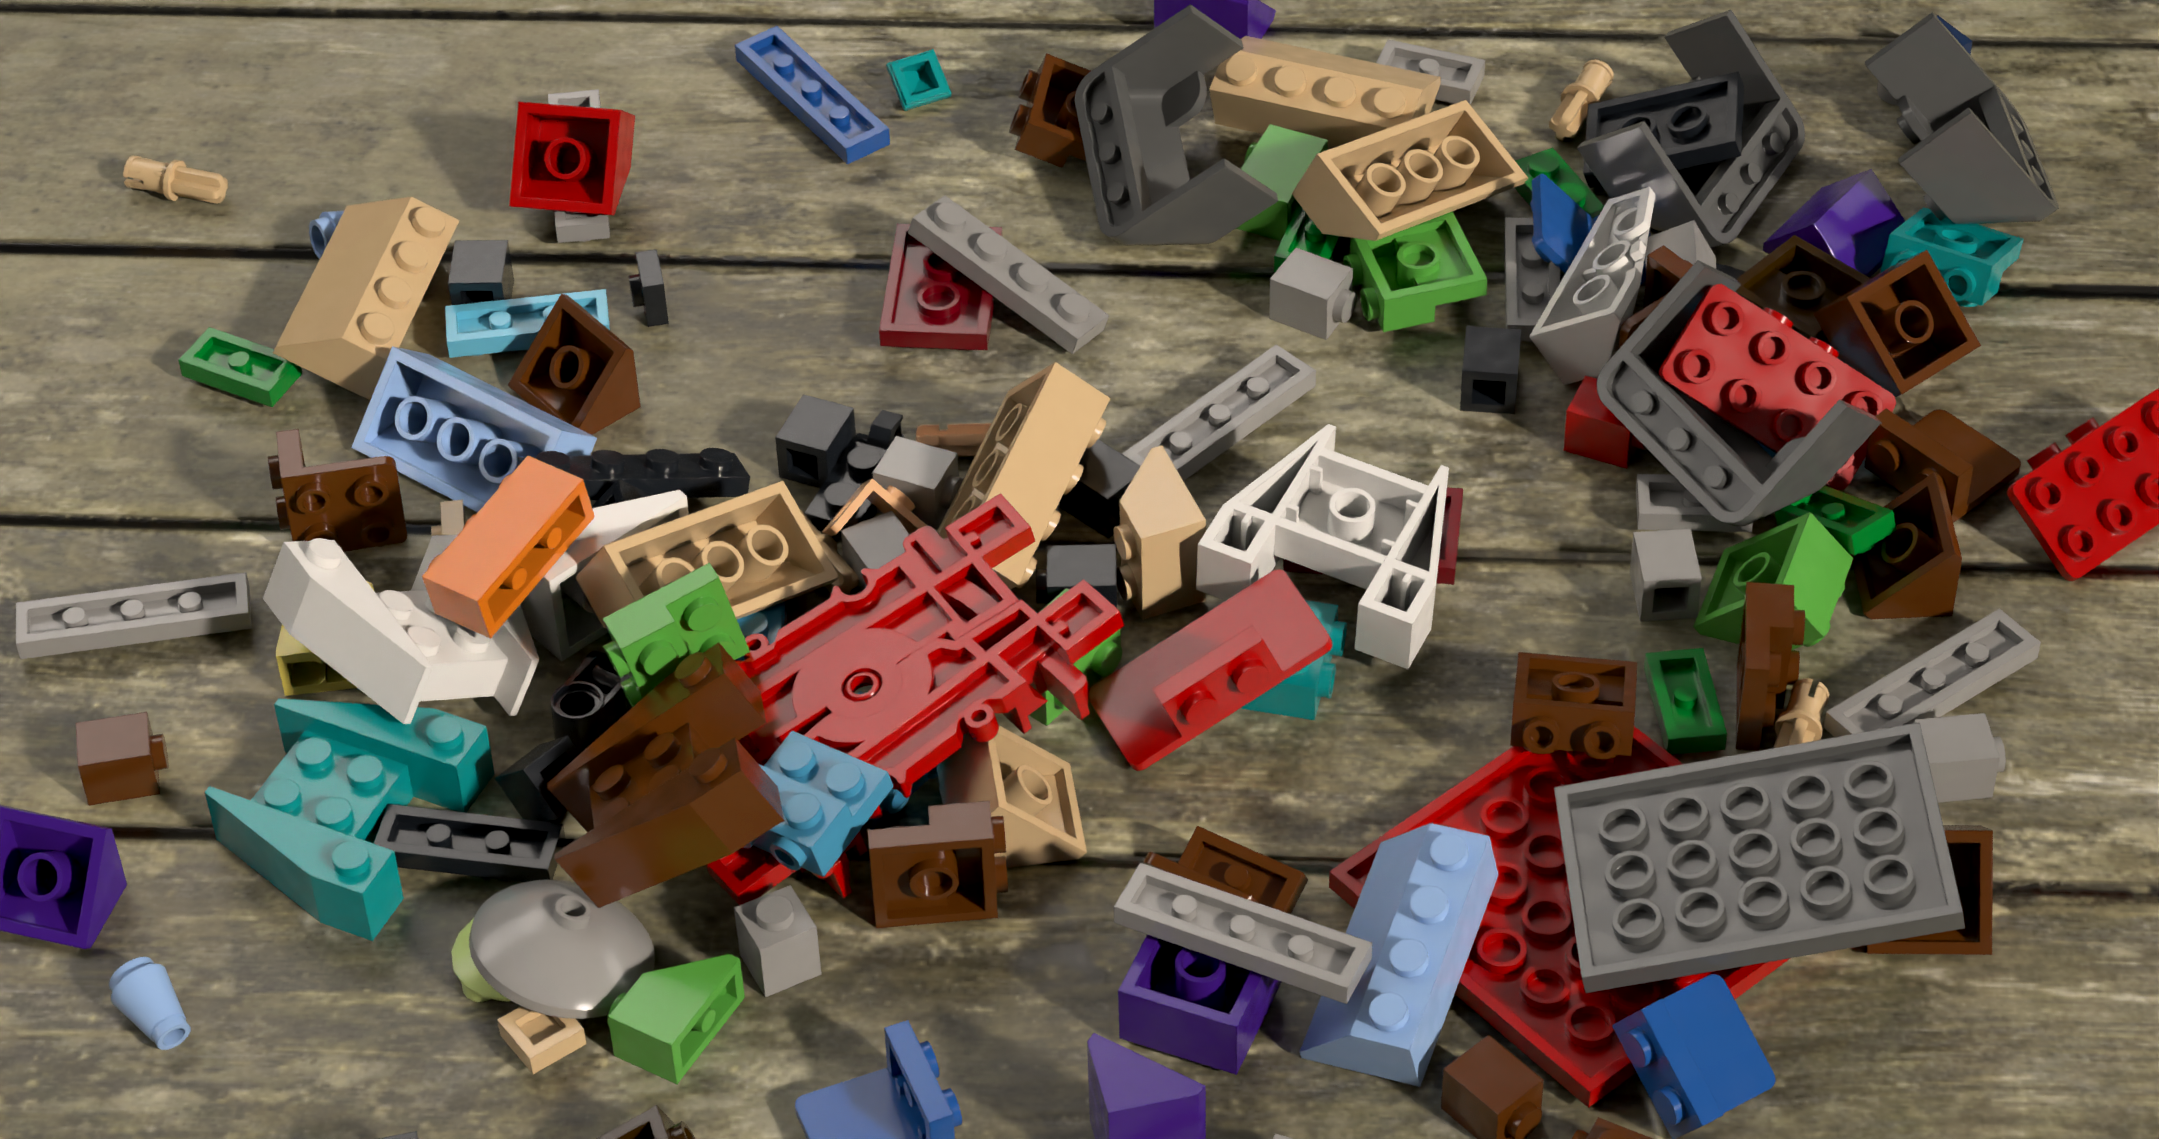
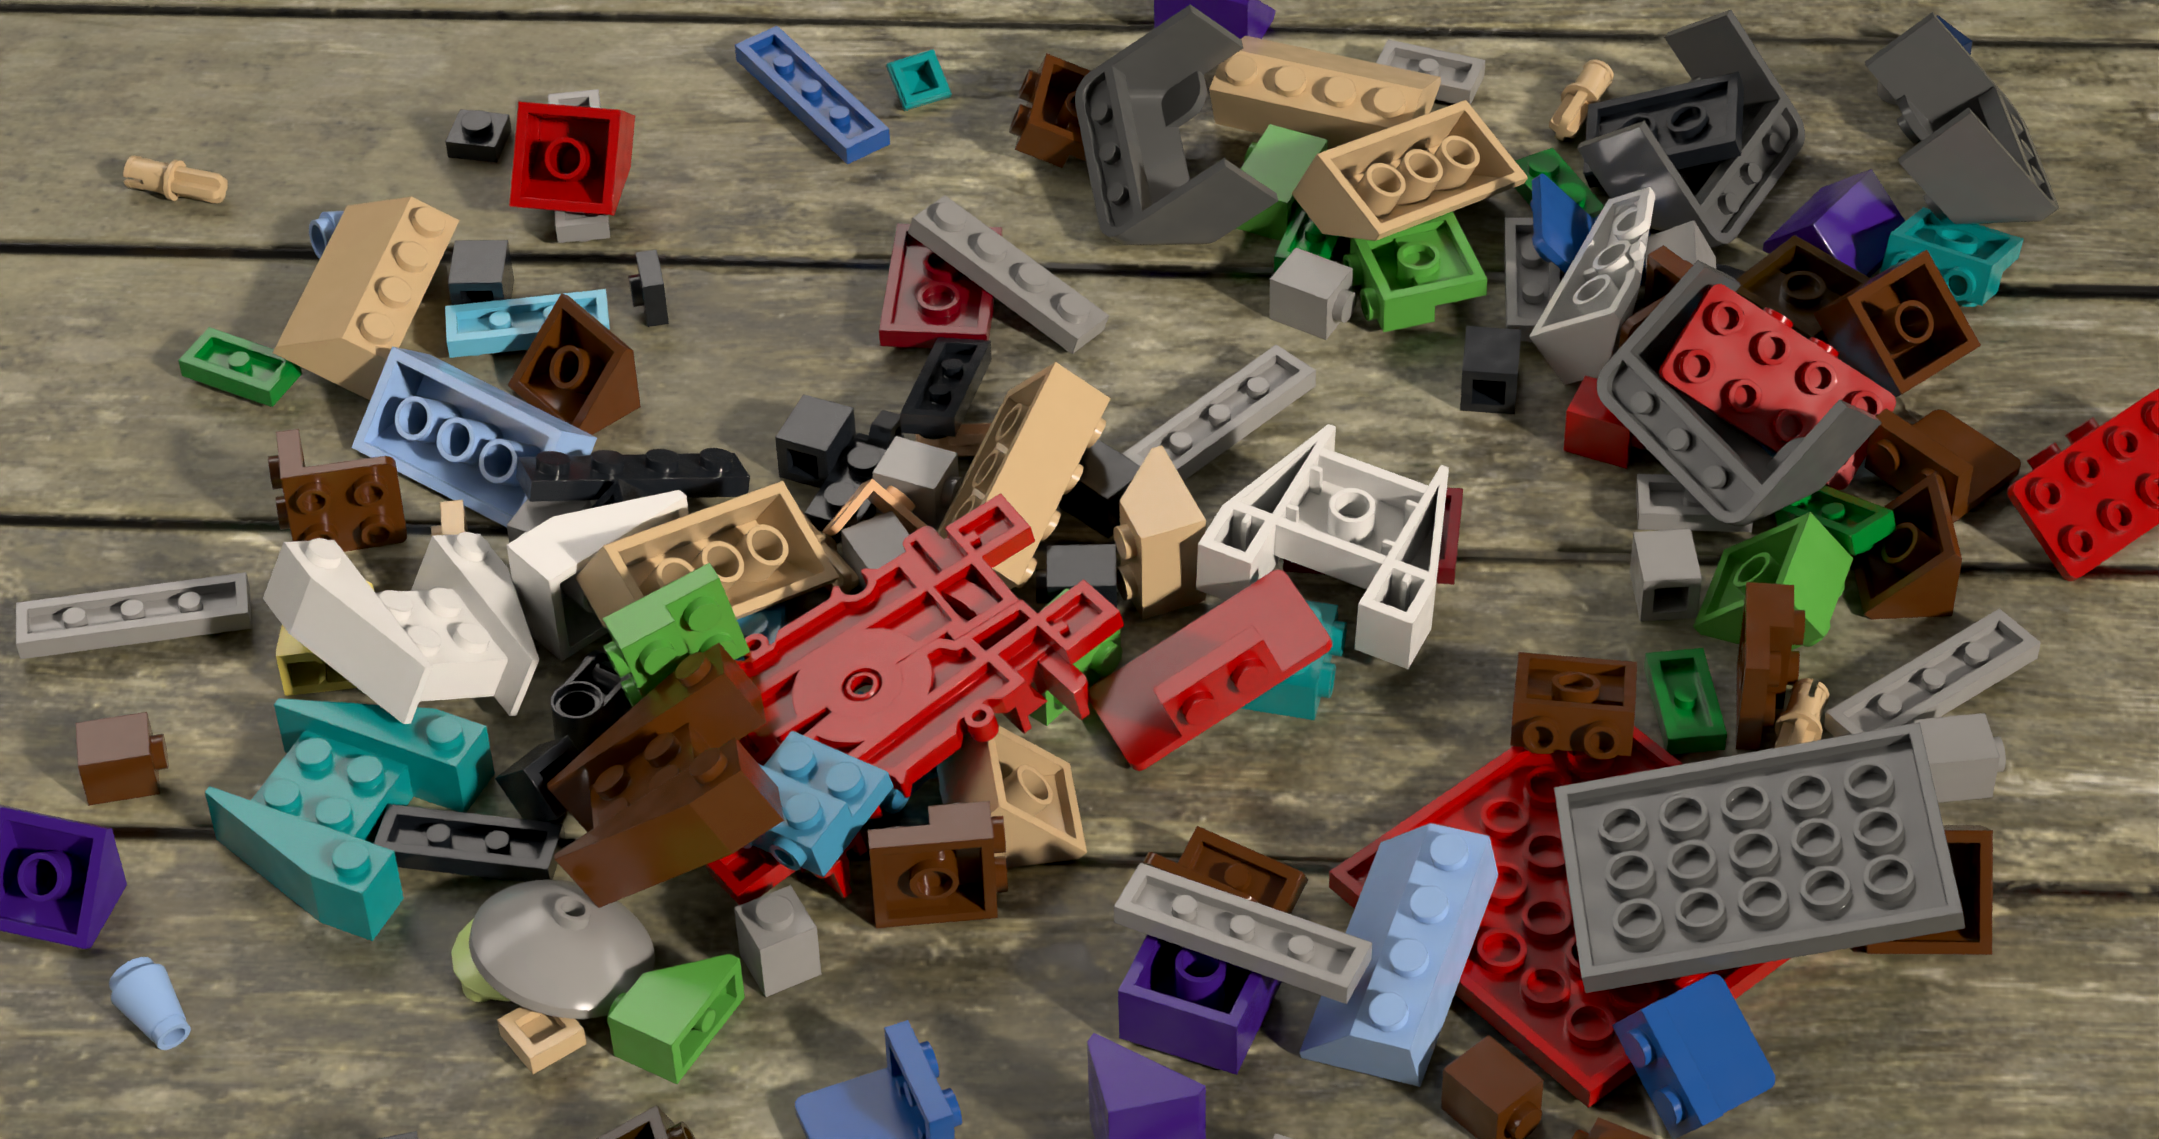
orange brick [422,455,595,639] -> none
none -> black plate [445,109,512,163]
none -> black plate [900,337,992,439]

